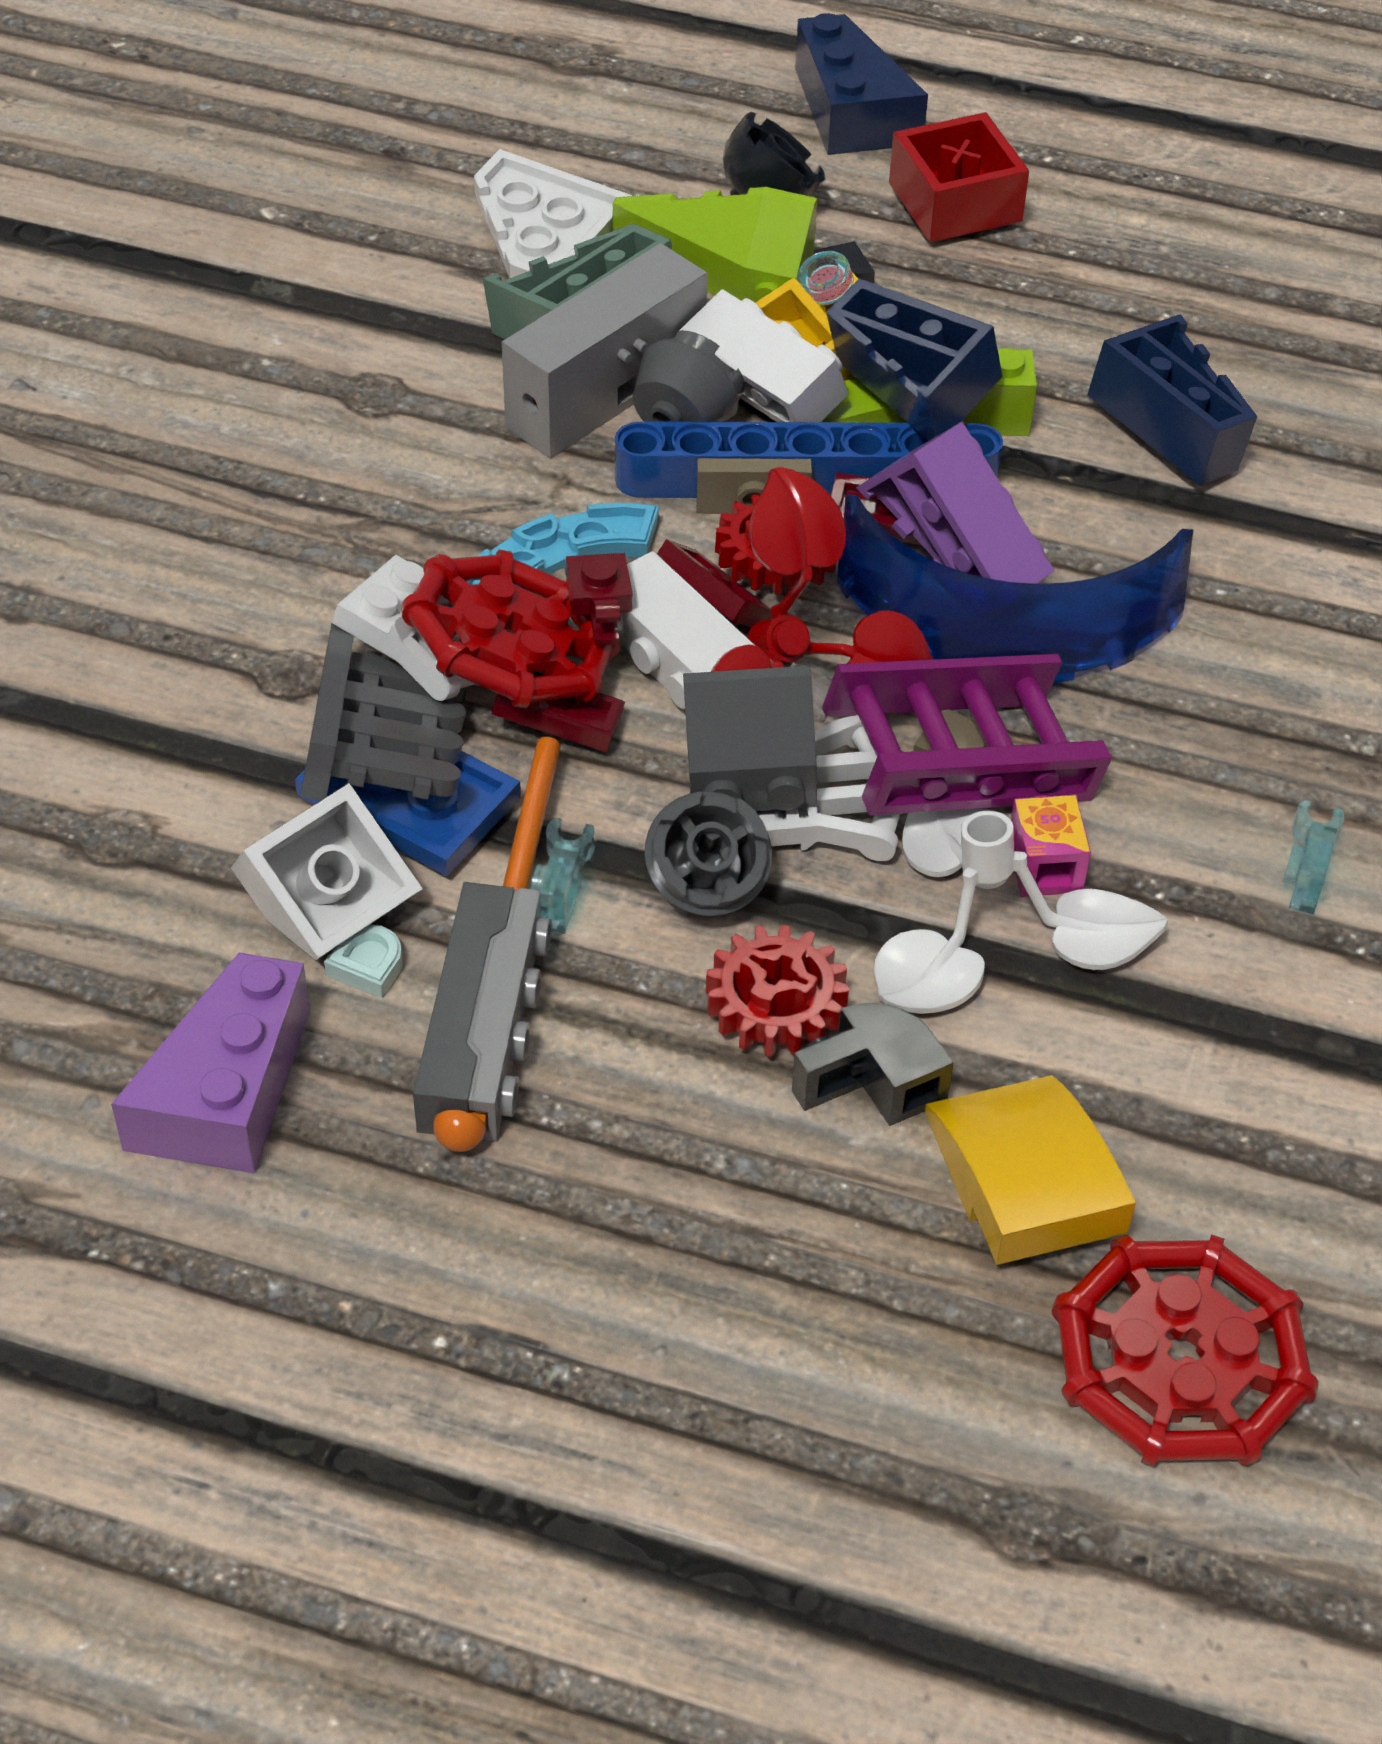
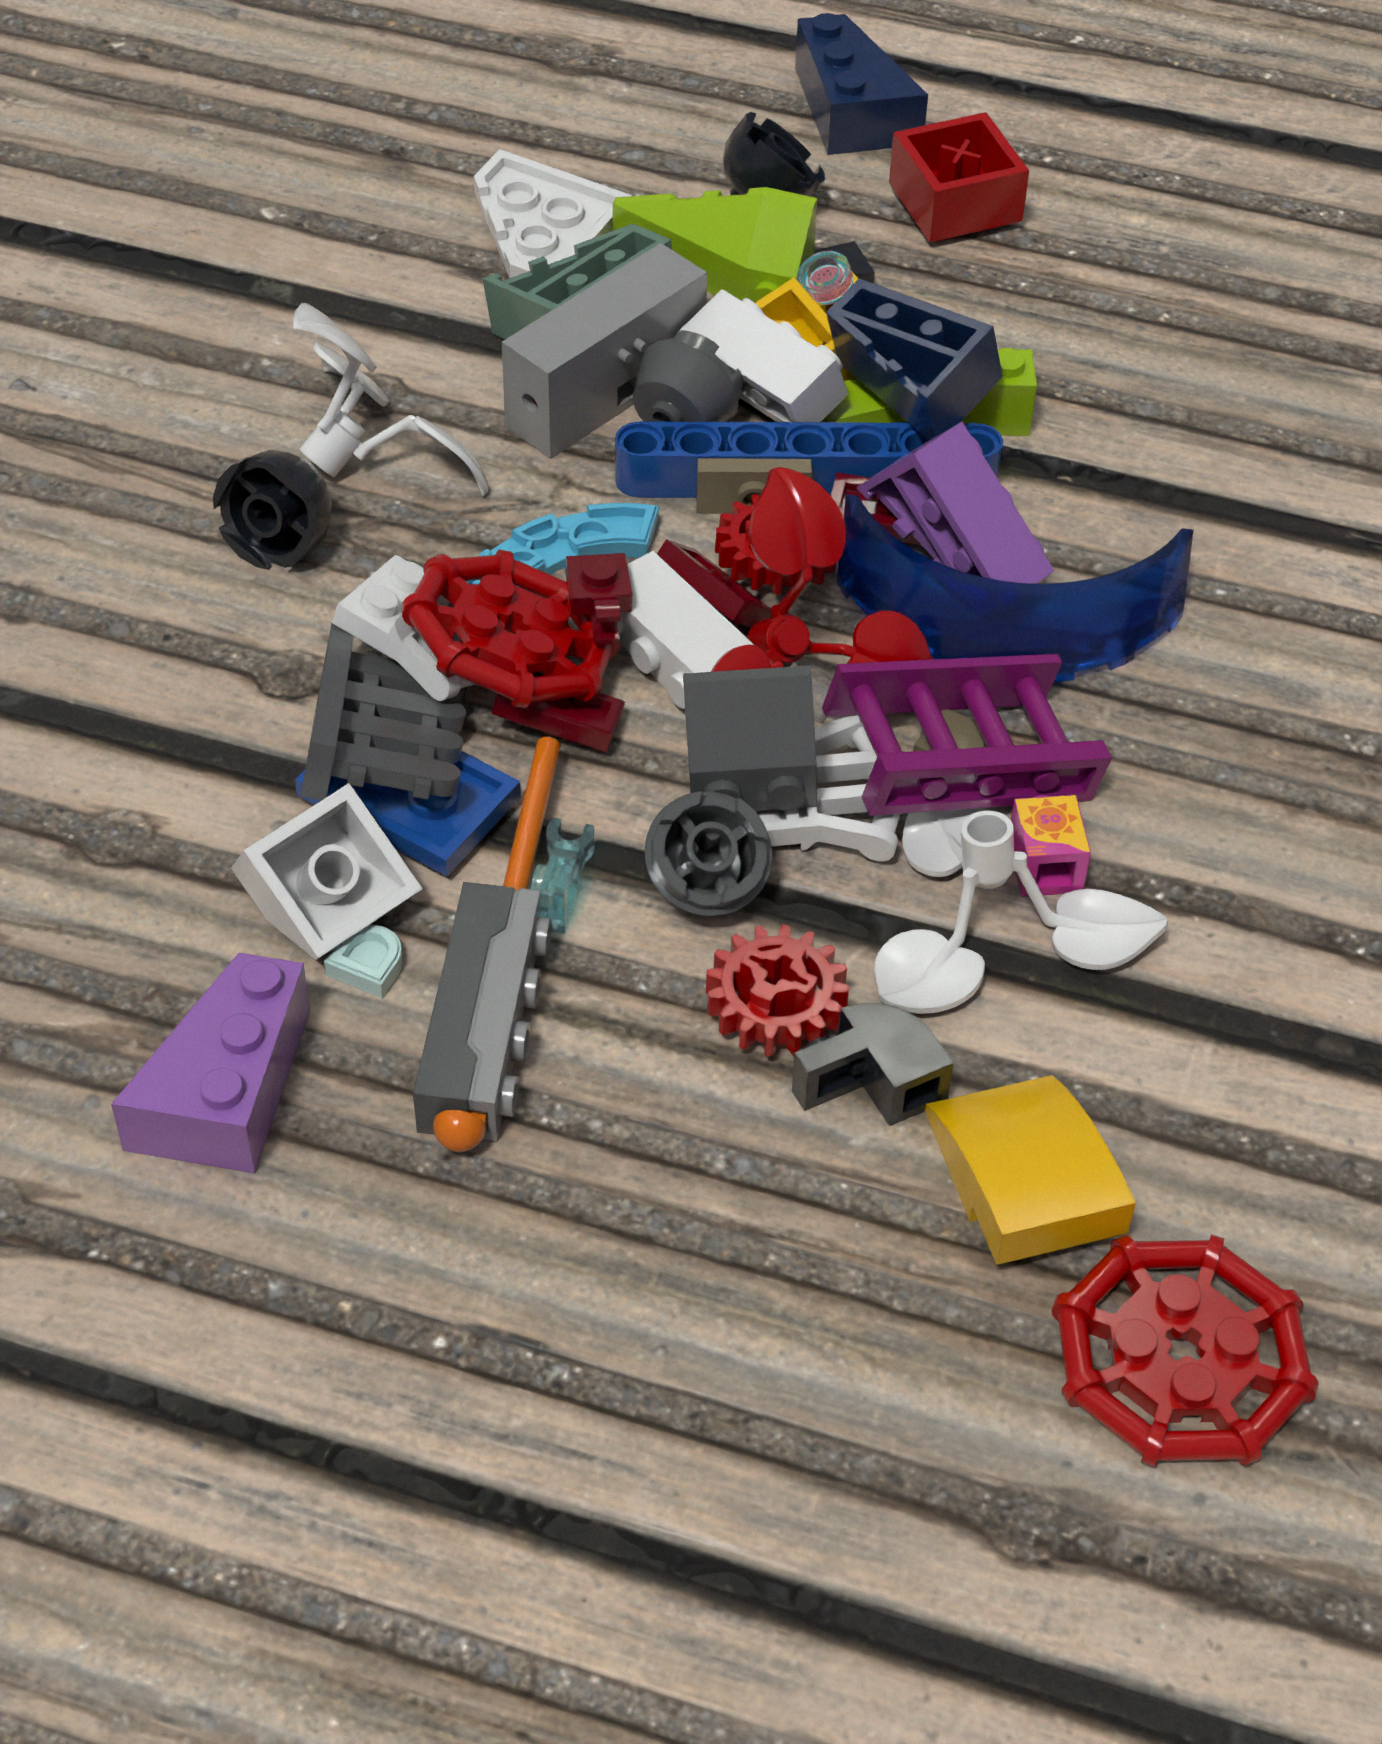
dark blue wedge [1087,314,1258,485] -> none
clear light blue plate [1283,799,1344,915] -> none
none -> black cylinder [213,450,332,569]
none -> white plant [293,303,488,497]

